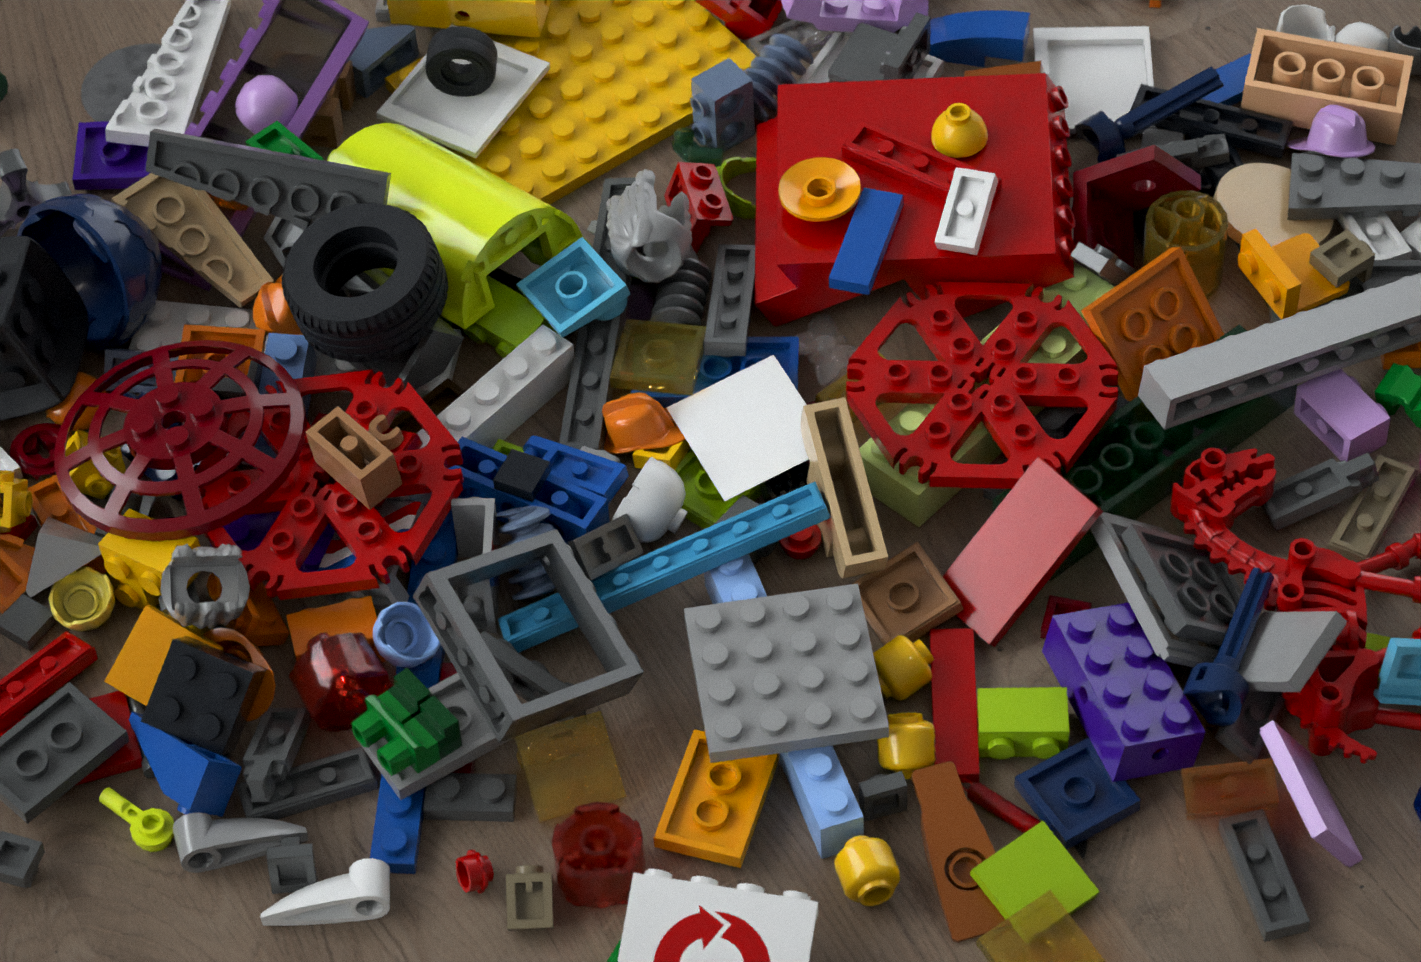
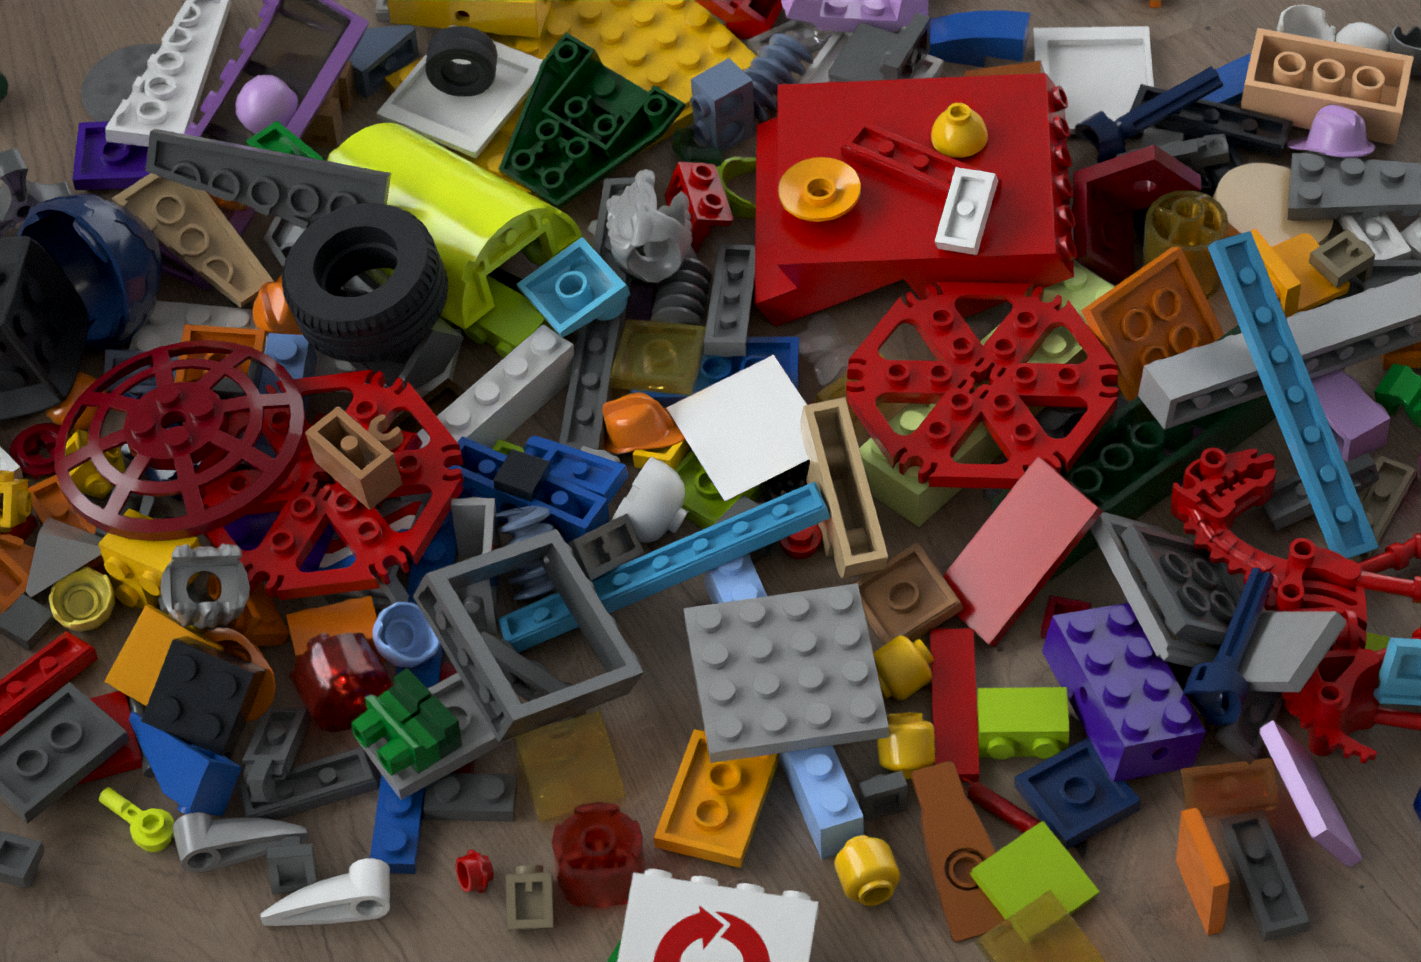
blue tile [828,188,904,295] -> none
dark grey plate [1070,242,1137,286] -> none
none -> dark green wedge [499,32,686,209]
none -> orange tile [1176,807,1230,936]
none -> dark azure plate [1208,231,1379,560]

